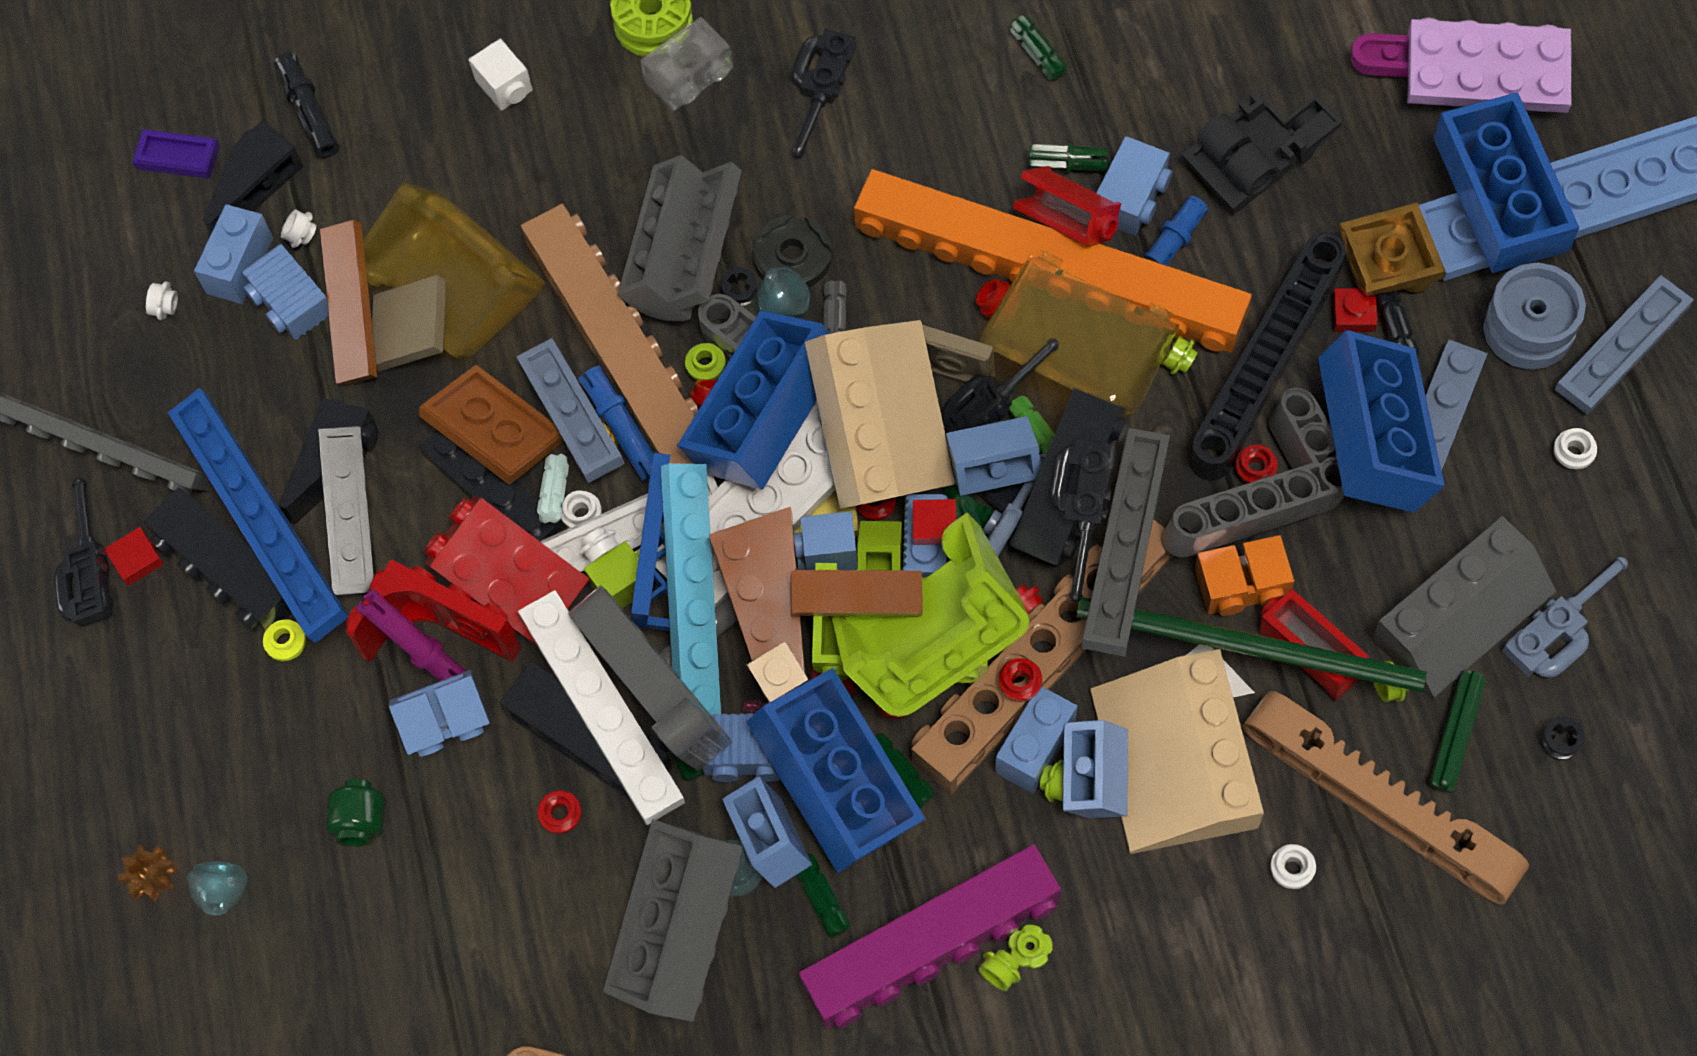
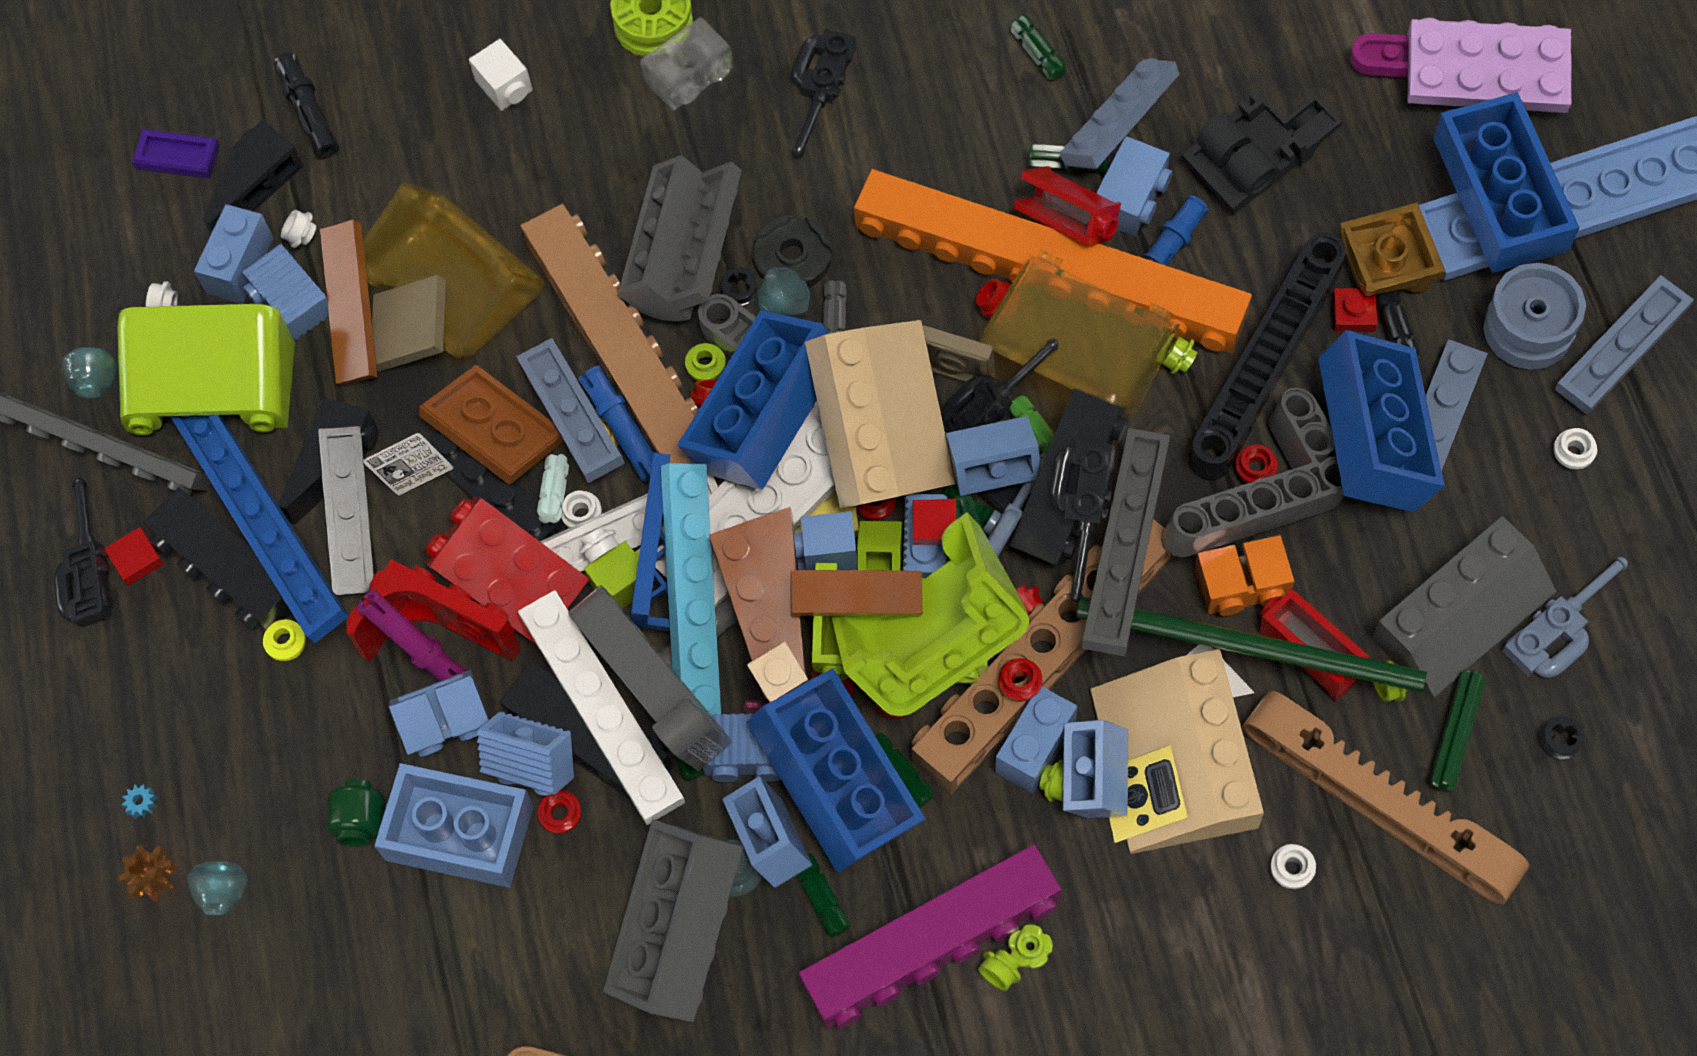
none -> clear light blue cone [61,347,118,399]
none -> lime windscreen [117,304,295,435]
none -> dark azure piece [121,784,158,819]
none -> sticker [363,433,453,495]
none -> medium blue brick [374,763,534,888]
none -> medium blue brick [476,712,574,795]
none -> sand blue plate [1060,58,1179,169]
none -> sticker [1109,745,1188,843]

